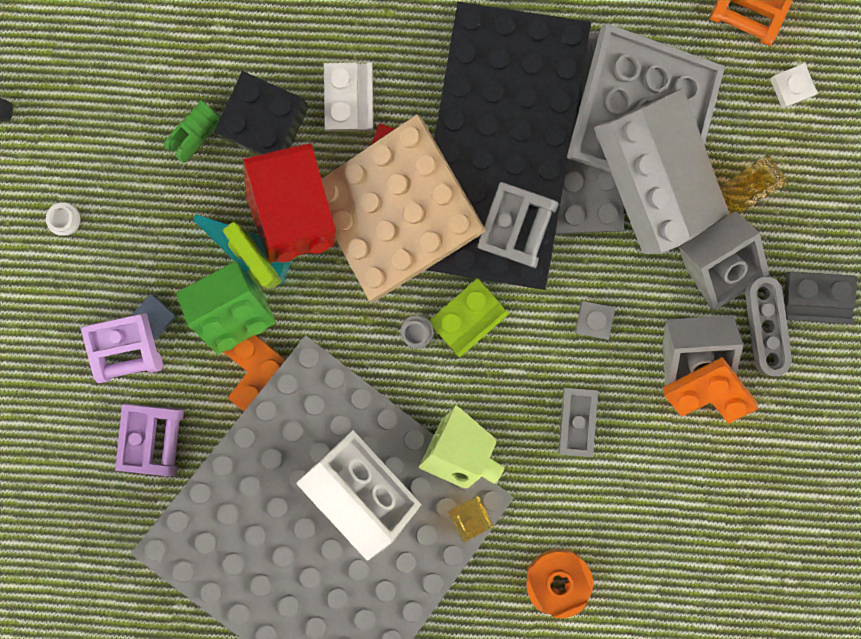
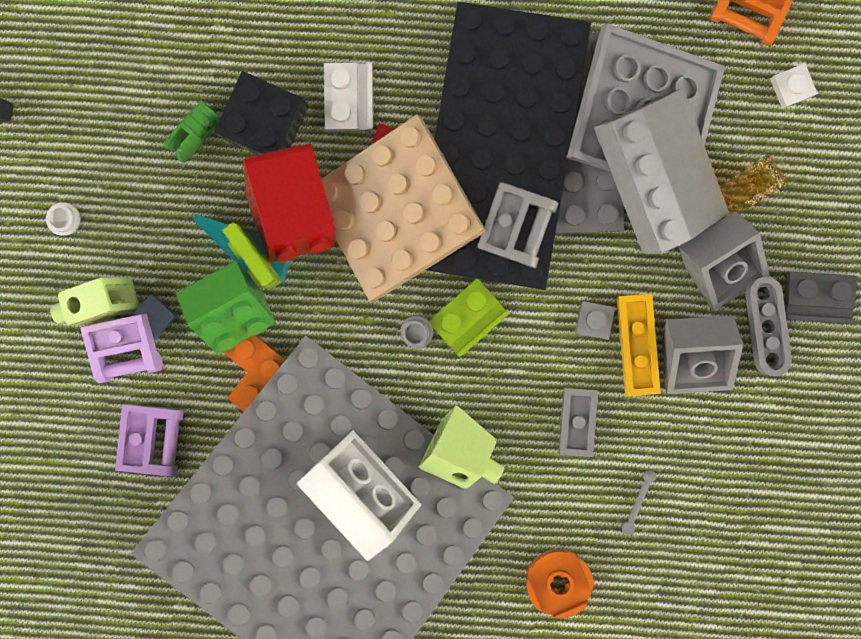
clear yellow tile [447,496,494,543] -> none
orange plate [663,357,758,424] -> none
none -> yellowish green torso [50,277,140,326]
none -> yellow plate [617,294,661,396]
none -> light grey hinge [621,470,656,535]

